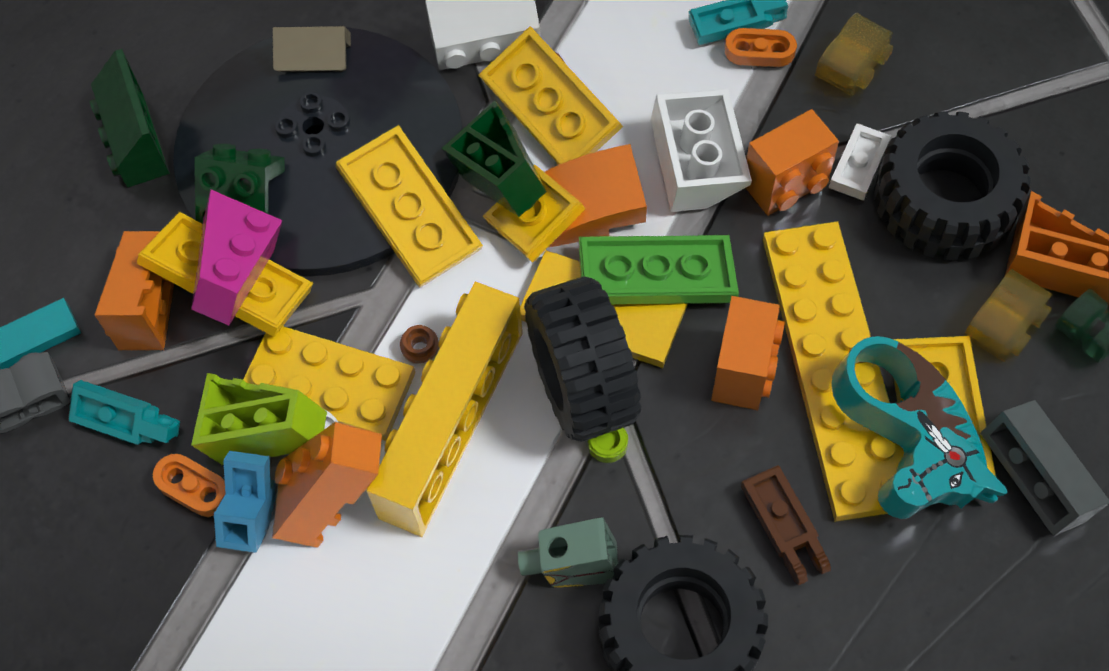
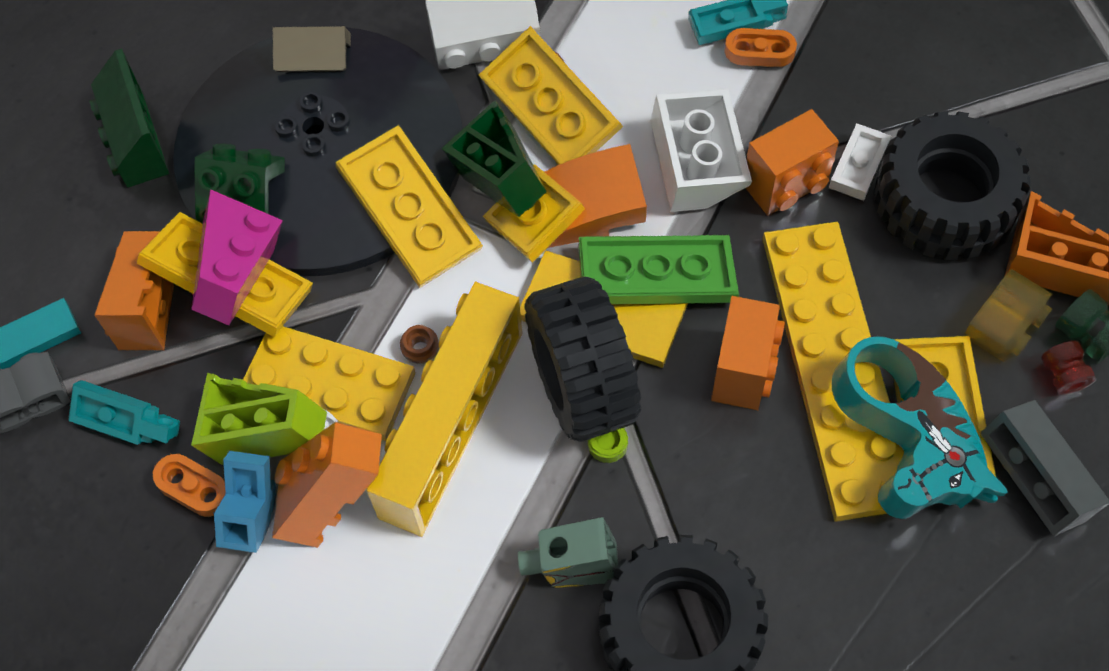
reddish brown hinge [740,465,831,586] -> none
clear yellow brick [815,13,894,96] -> none
none -> clear red wheel [1041,341,1096,395]

